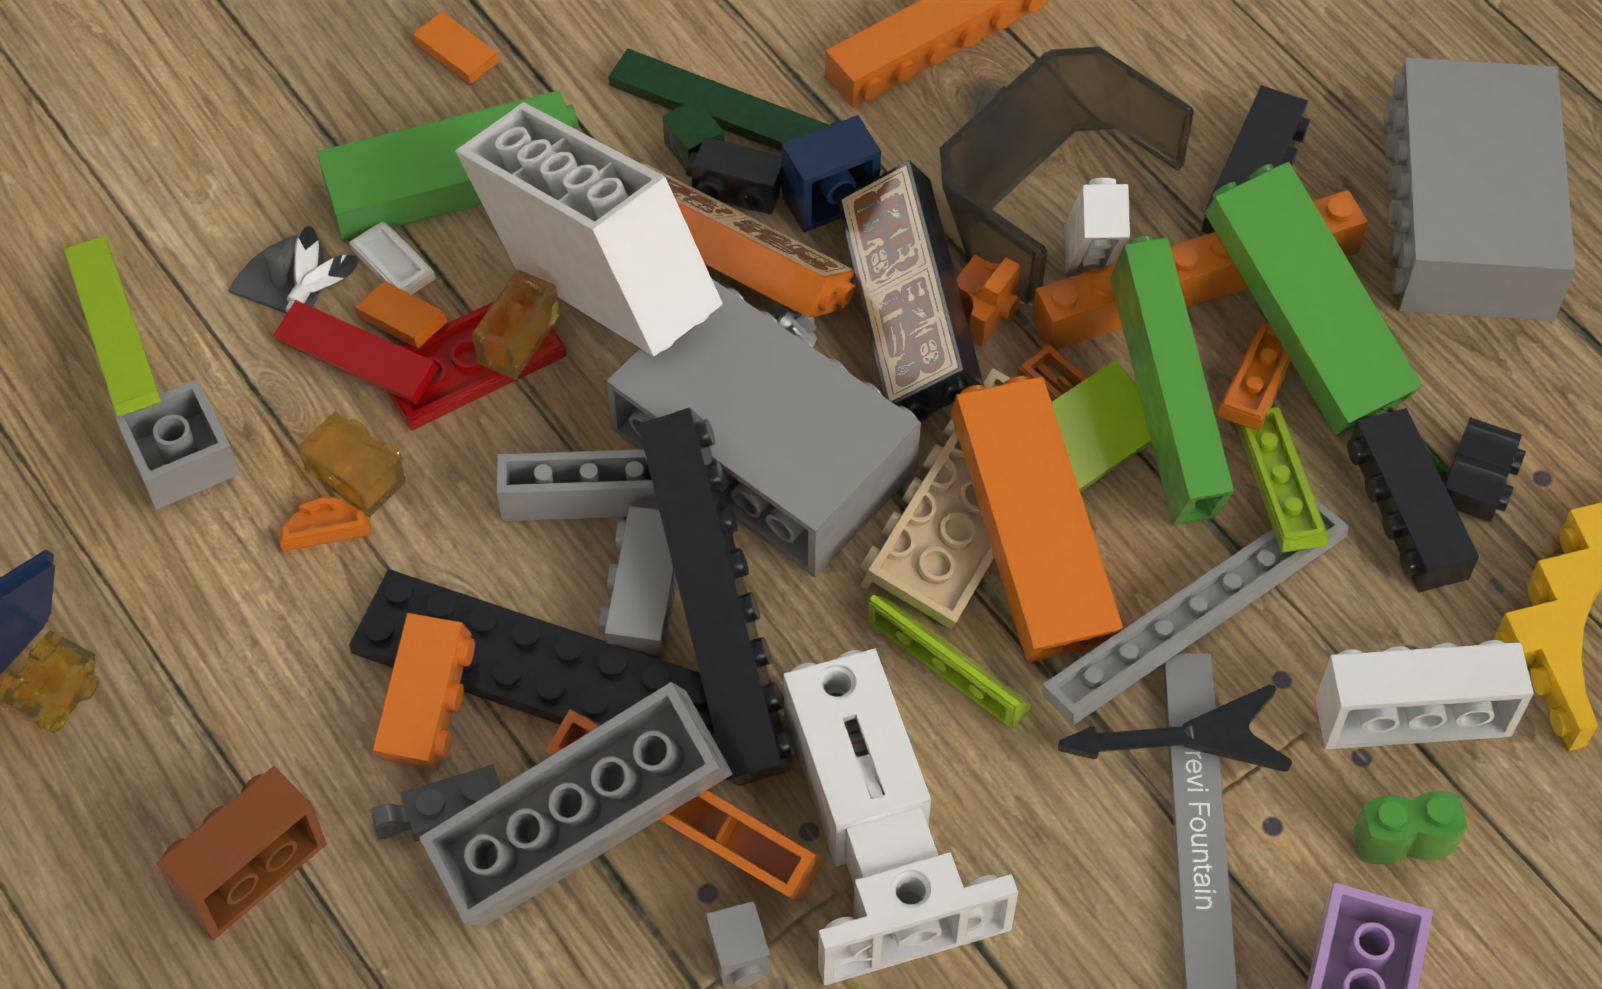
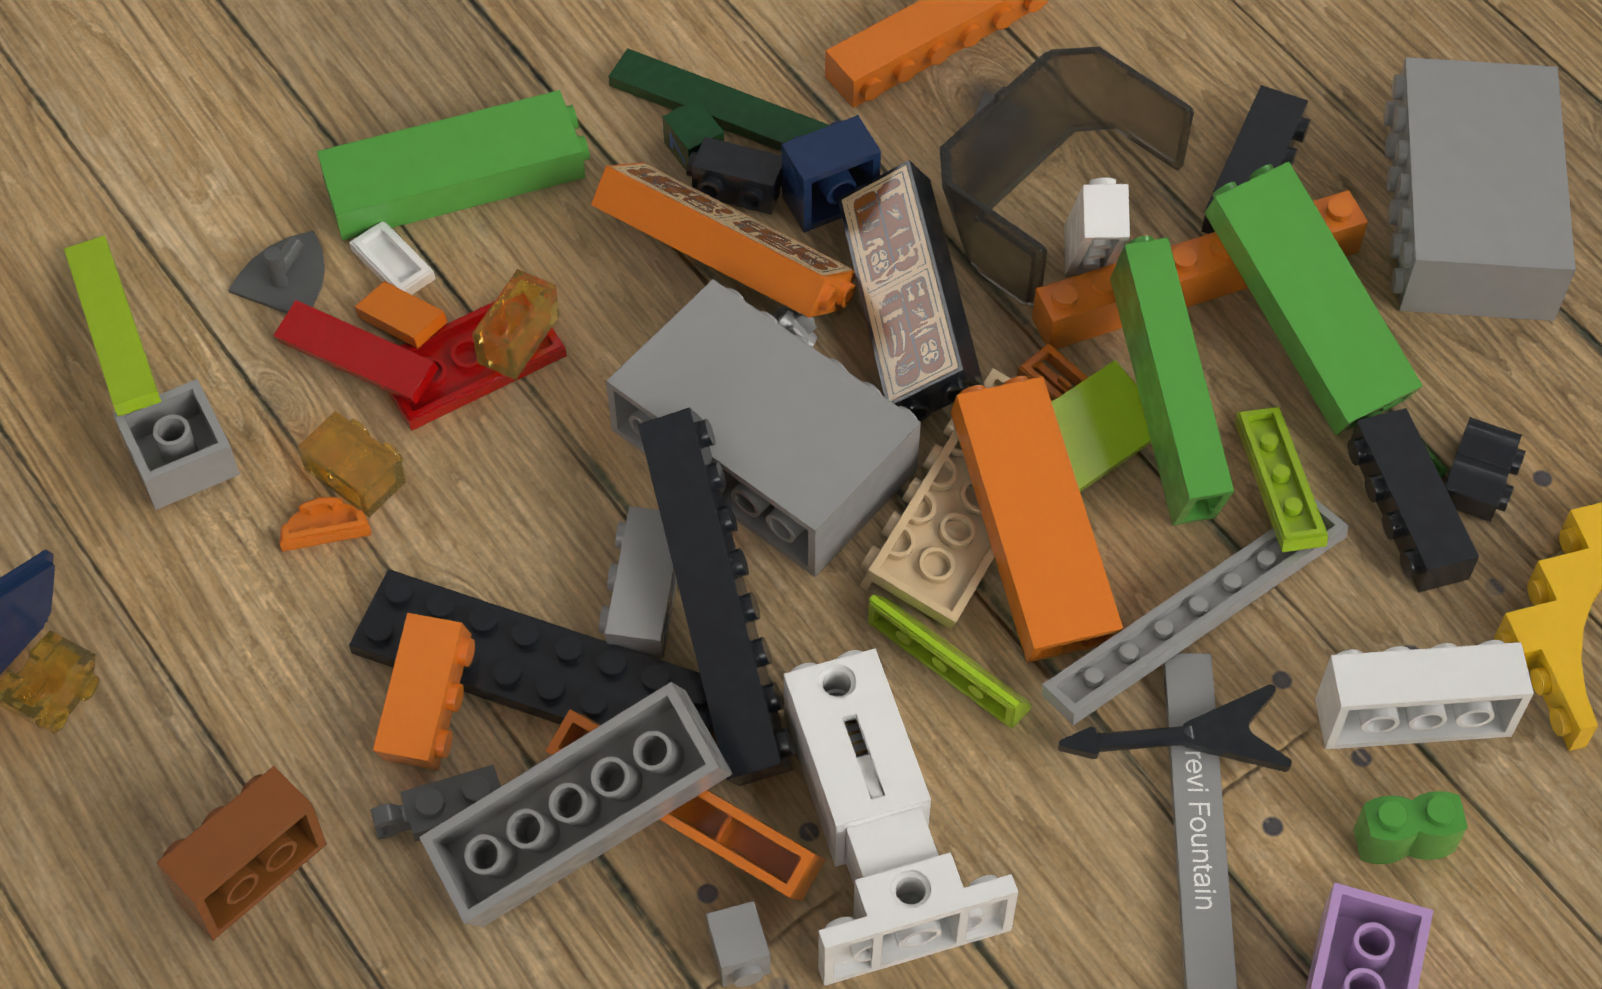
white piece [285,226,358,313] -> none
orange tile [413,11,499,85] -> none
white brick [455,102,723,356] -> none
light grey brick [497,449,659,521] -> none
orange brick [956,254,1020,347] -> none
orange tile [1217,321,1292,431] -> none

